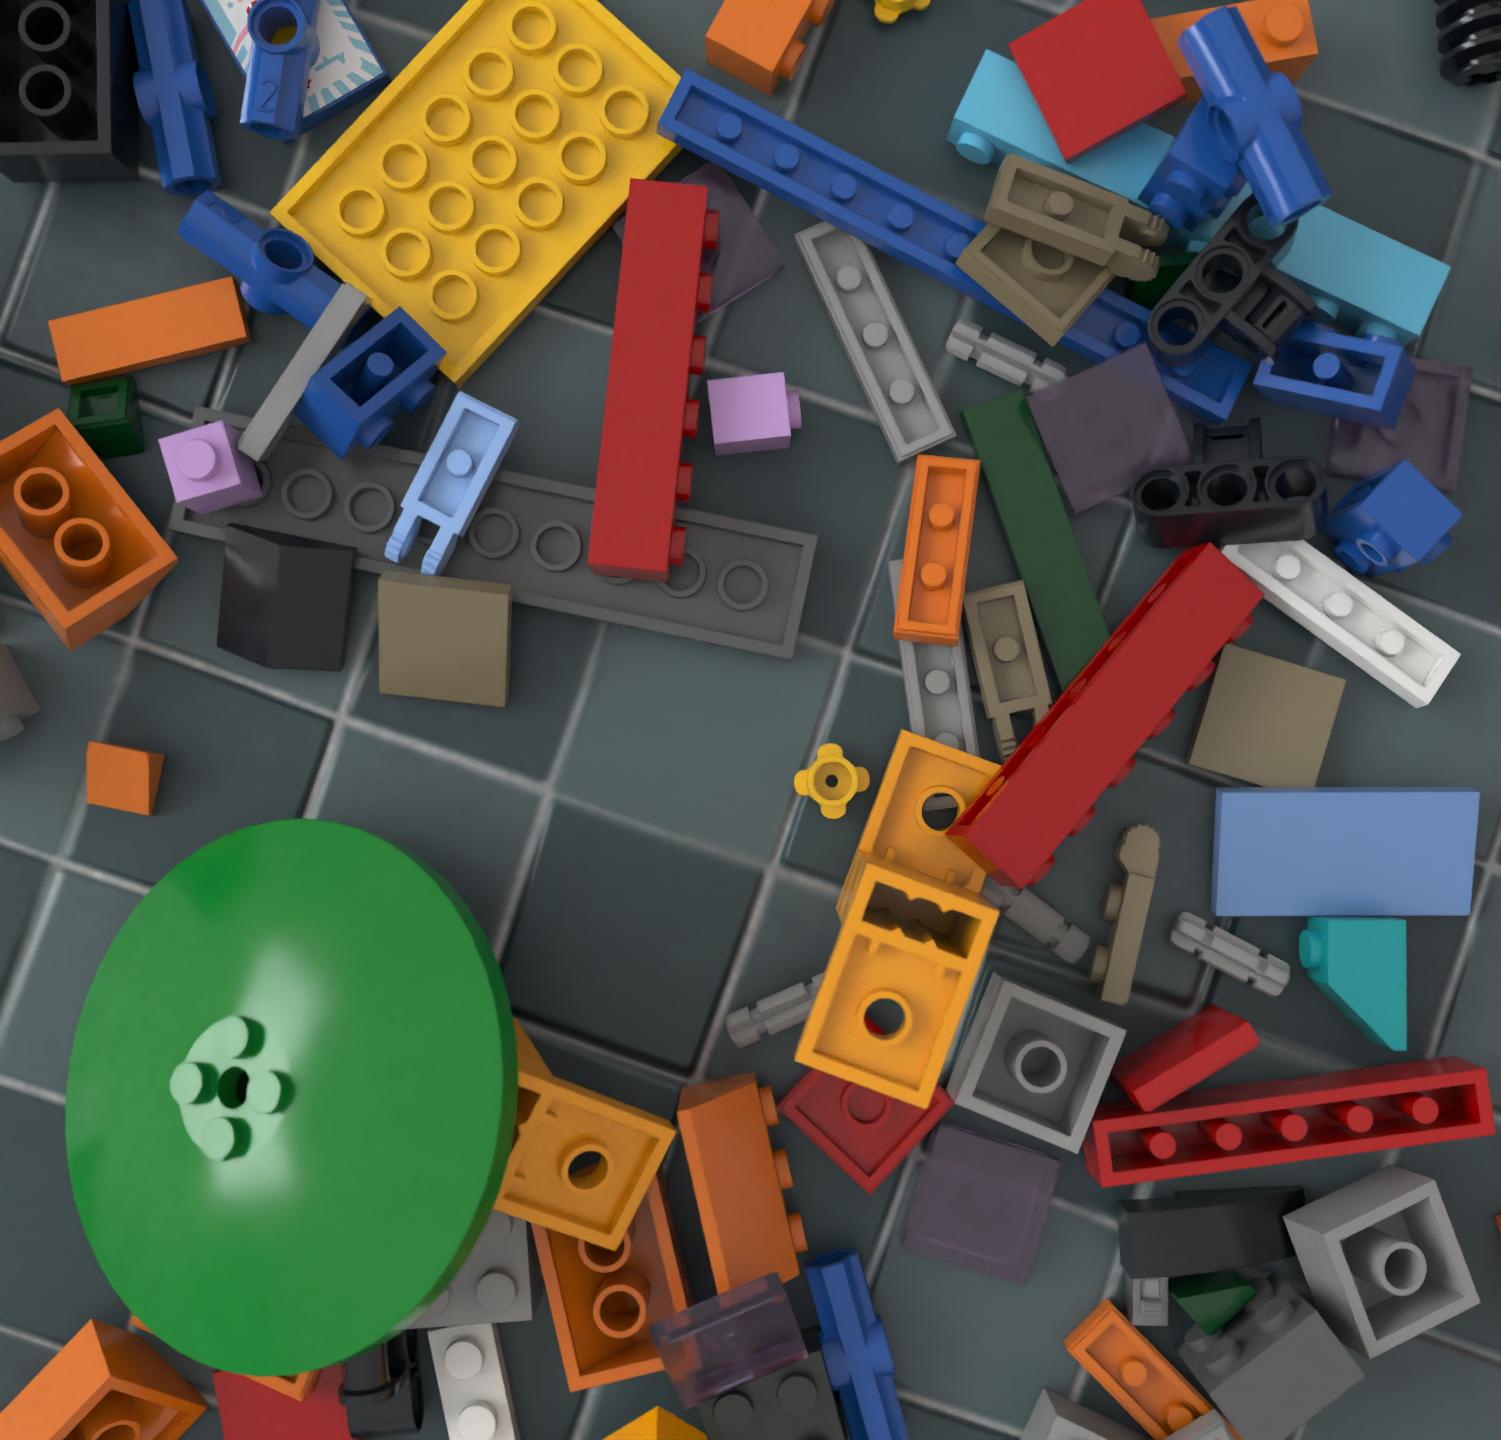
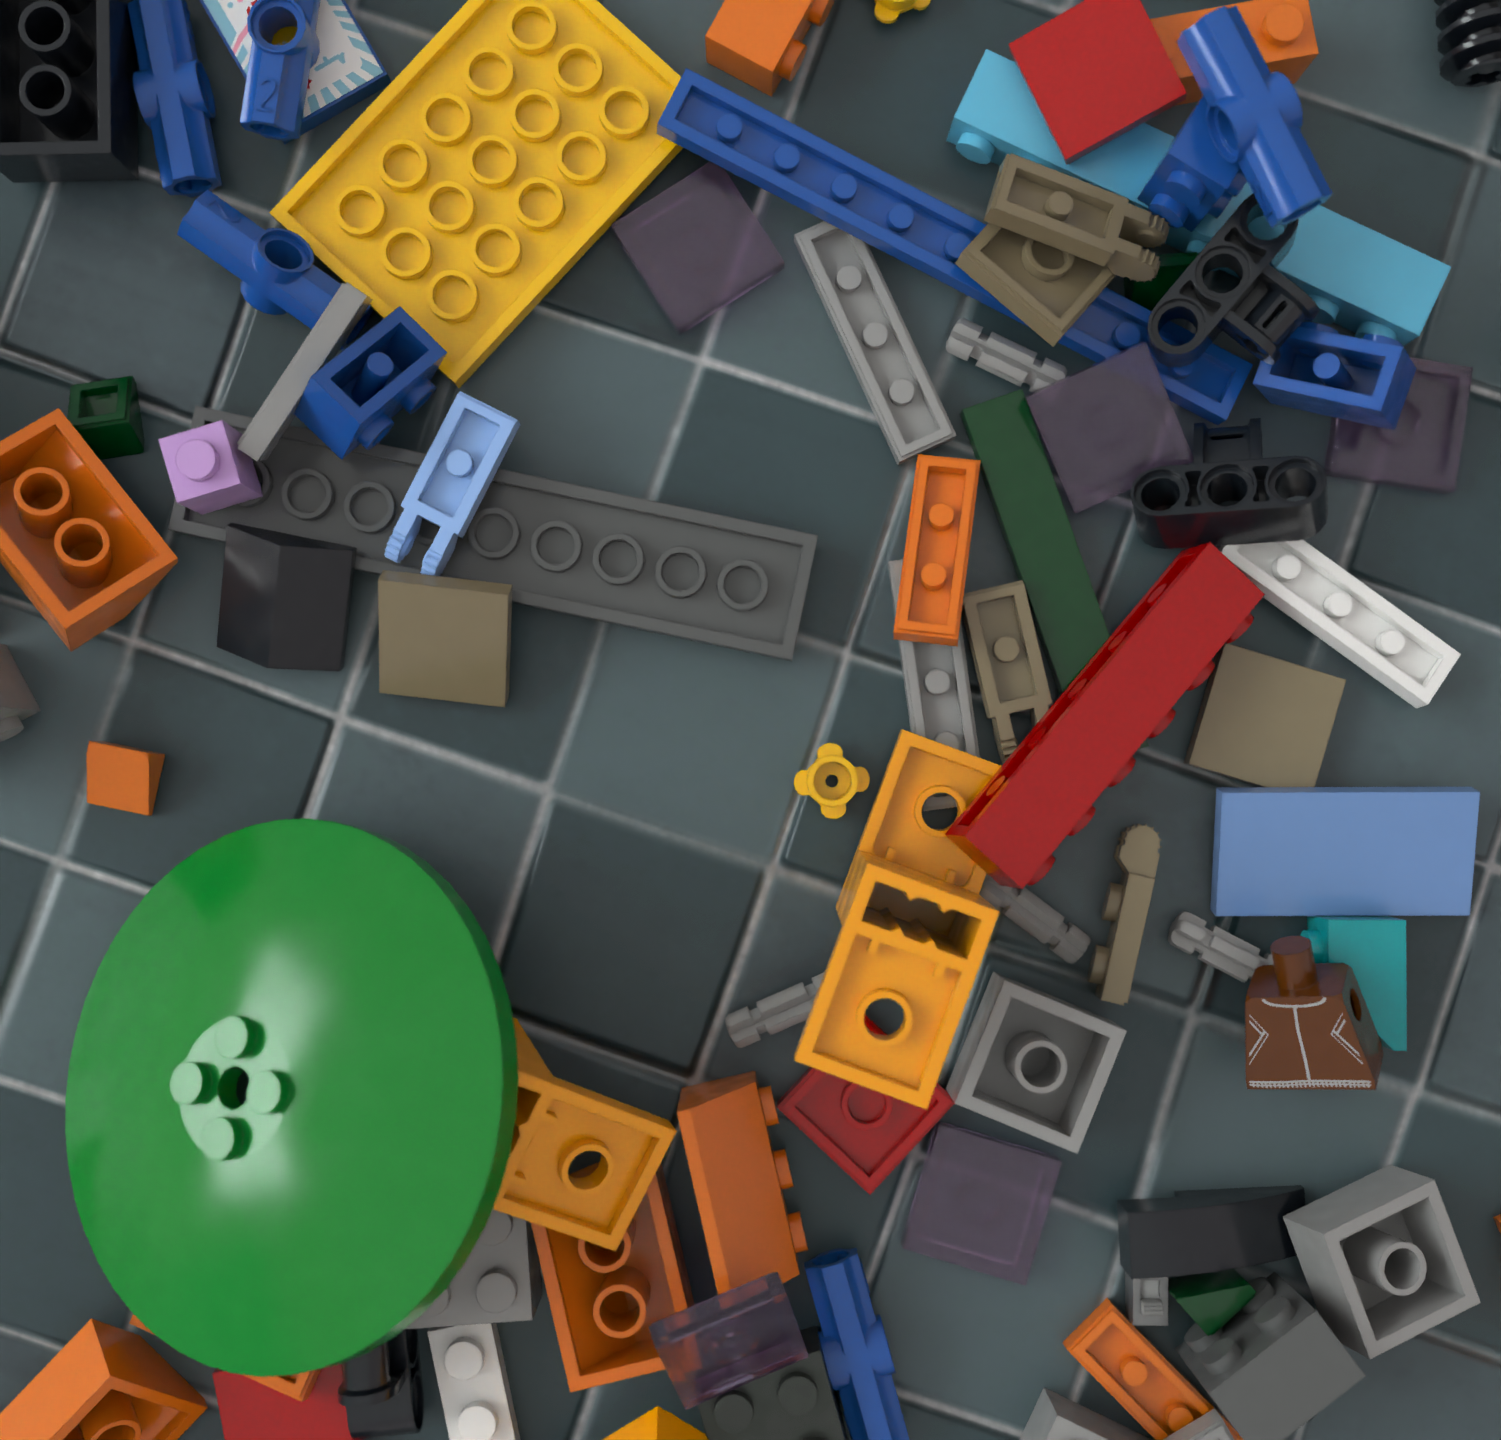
orange tile [48,276,253,386] -> none
red brick [587,178,720,582] -> none
lavender brick [707,372,802,456] -> none
red brick [1083,1056,1496,1188] -> none
red tile [1109,1004,1260,1112] -> none
blue brick [1321,459,1464,578] -> none
none -> reddish brown torso [1245,936,1384,1090]

